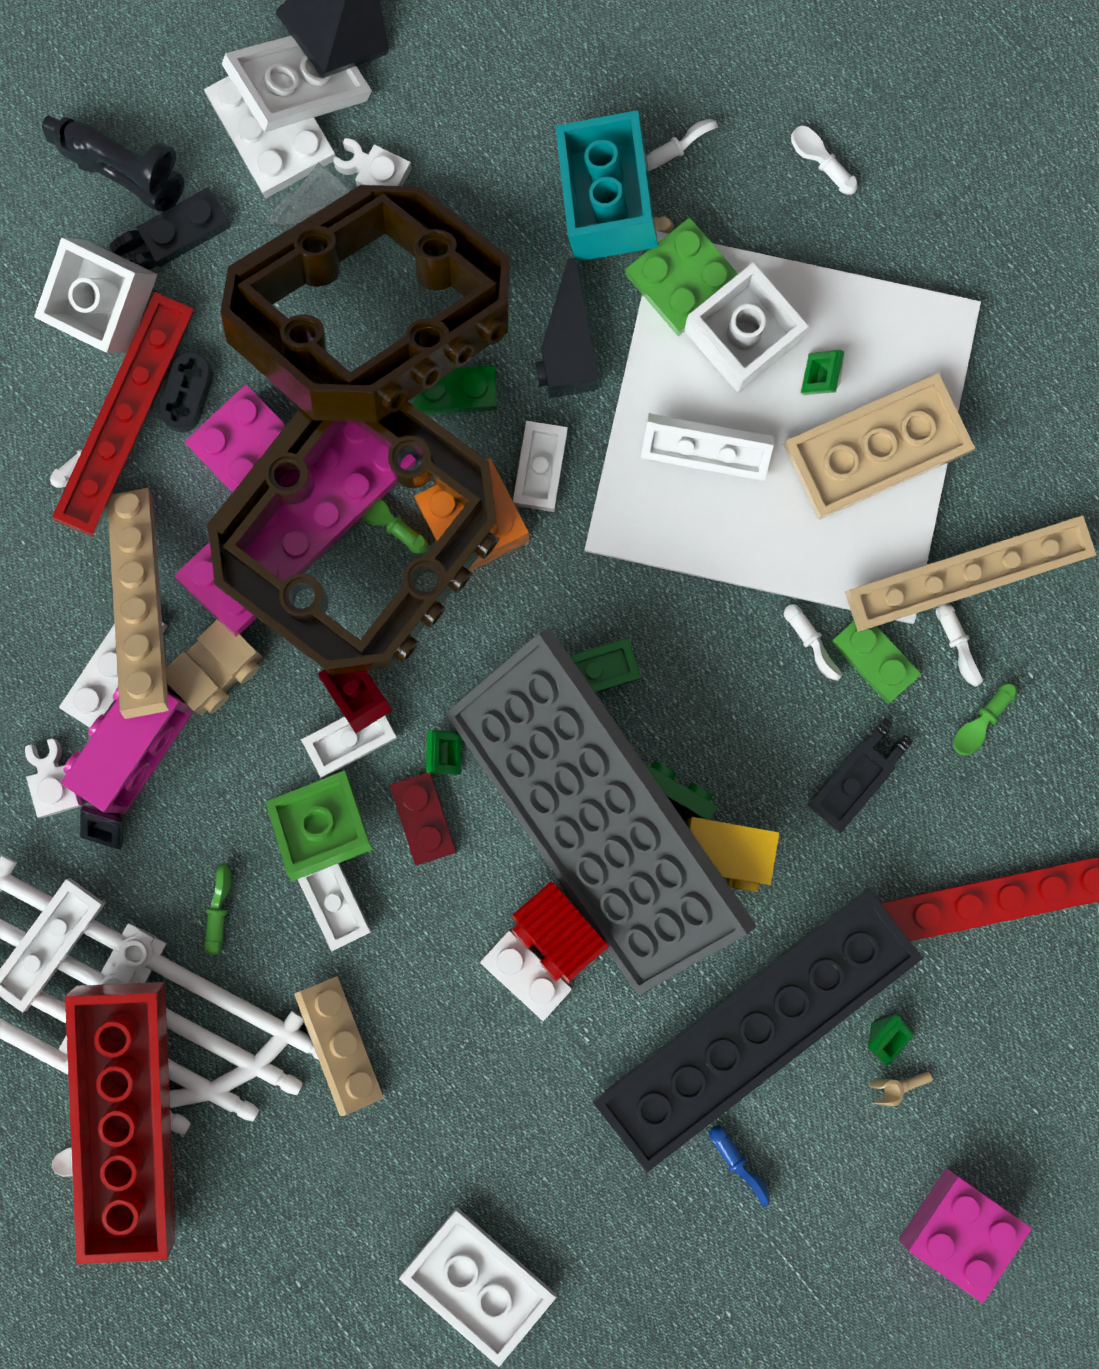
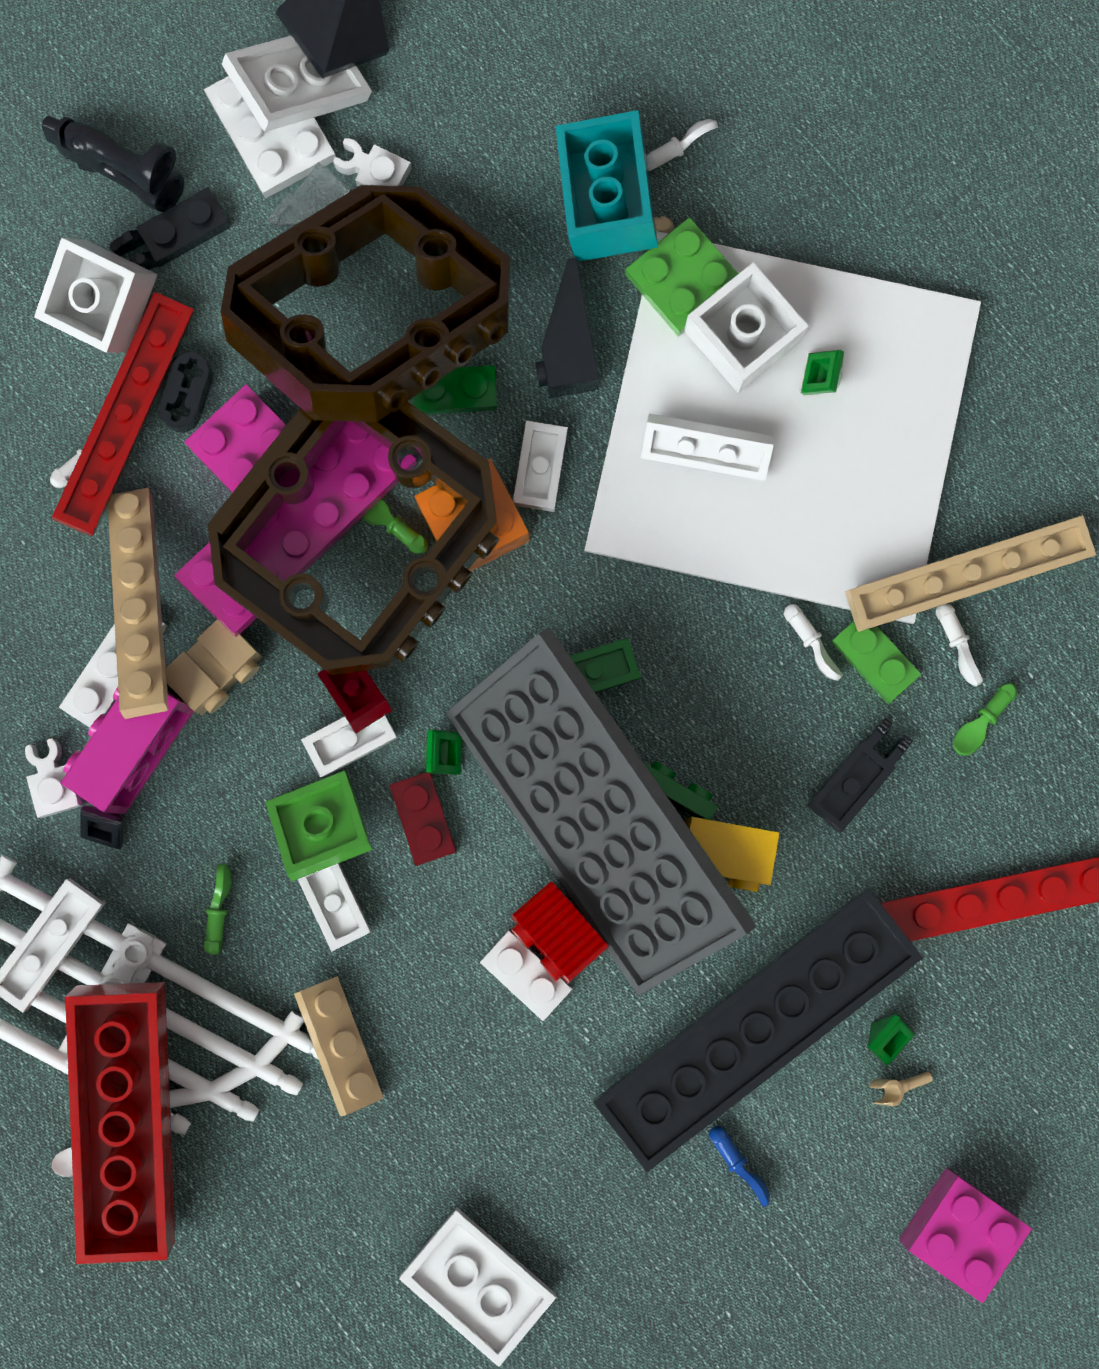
tan plate [783,373,975,520] -> none
white piece [791,125,858,195] -> none

